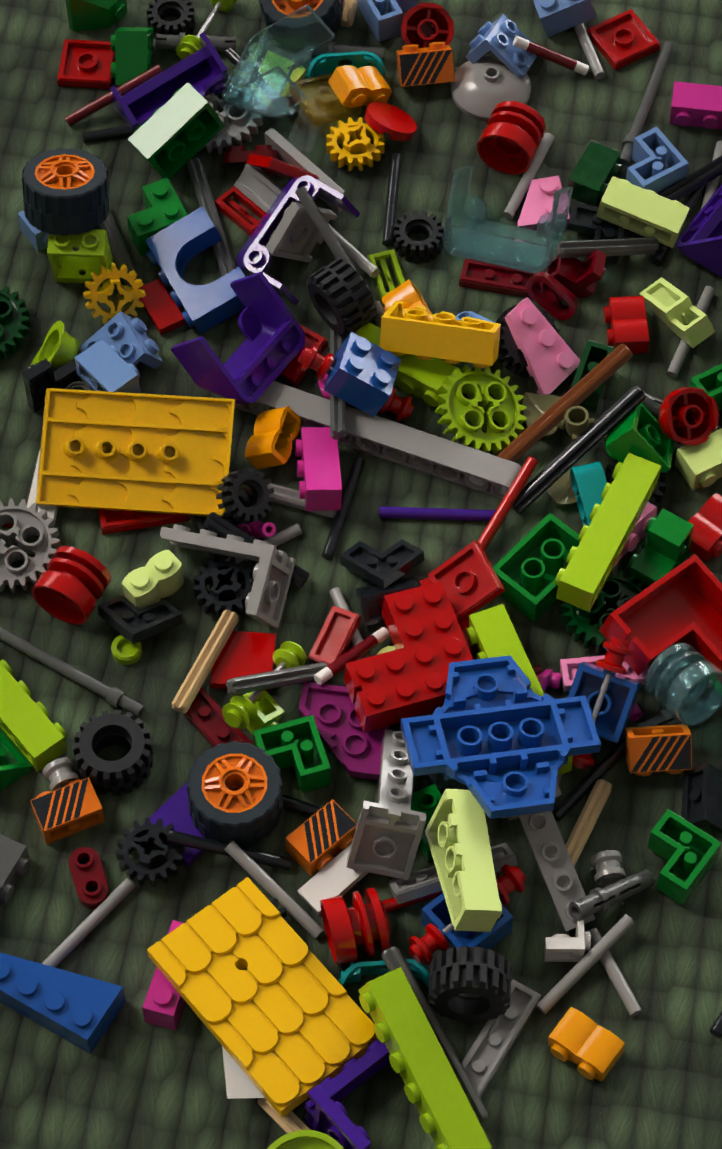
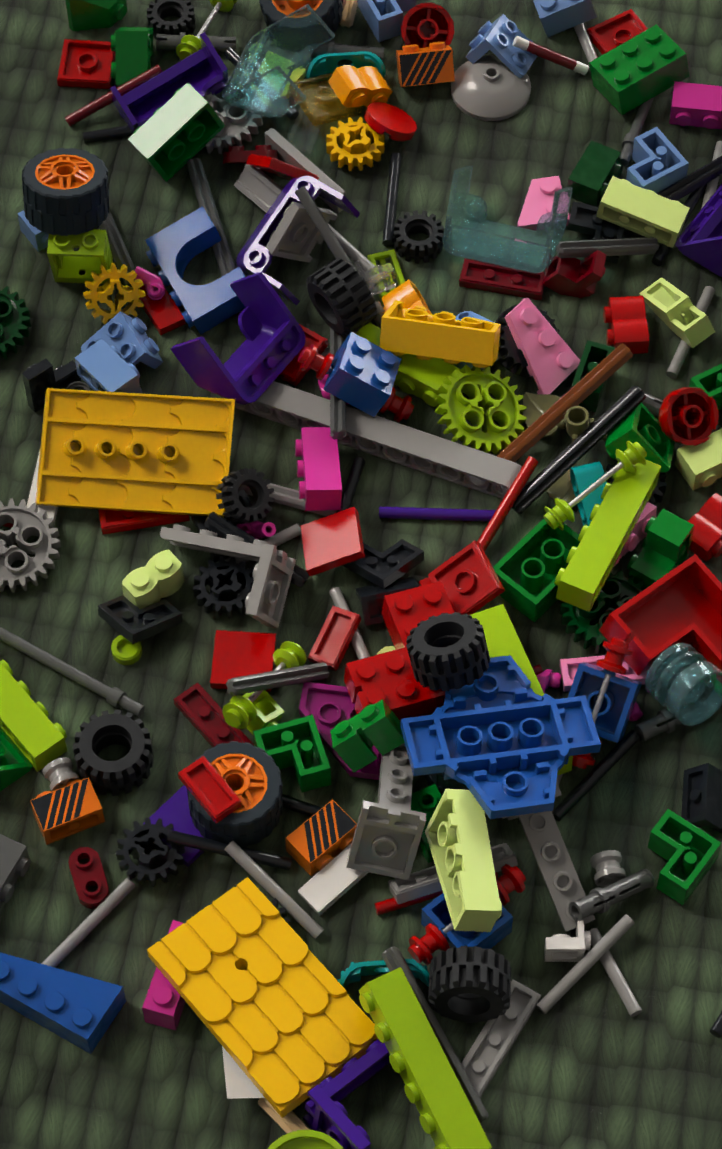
lime piece [30,321,80,371] -> none
red wheel [31,546,111,625] -> none
green brick [127,178,188,256] -> none
tan axle [172,610,238,714] -> none
red tile [214,186,266,236] -> none
light orange brick [245,406,301,470] -> none
dark red bar [313,627,390,685] -> none
red wheel [320,887,390,966] -> none
red wheel [477,101,546,175] -> none
light grey bar [503,133,554,220] -> none
dark red plate [526,272,579,320] -> none
light orange brick [548,1007,625,1082] -> none
tan axle [565,779,612,867] -> none
orange brick [625,724,692,776] -> none
none -> dark pink arm [134,266,165,300]
none -> red tile [178,756,242,823]
none -> tile [300,506,365,576]
none -> green piece [330,699,405,773]
none -> clear bracket [353,261,396,295]
none -> black tyre [406,612,490,691]
none -> lime axle [543,441,647,531]
none -> green brick [589,24,690,115]

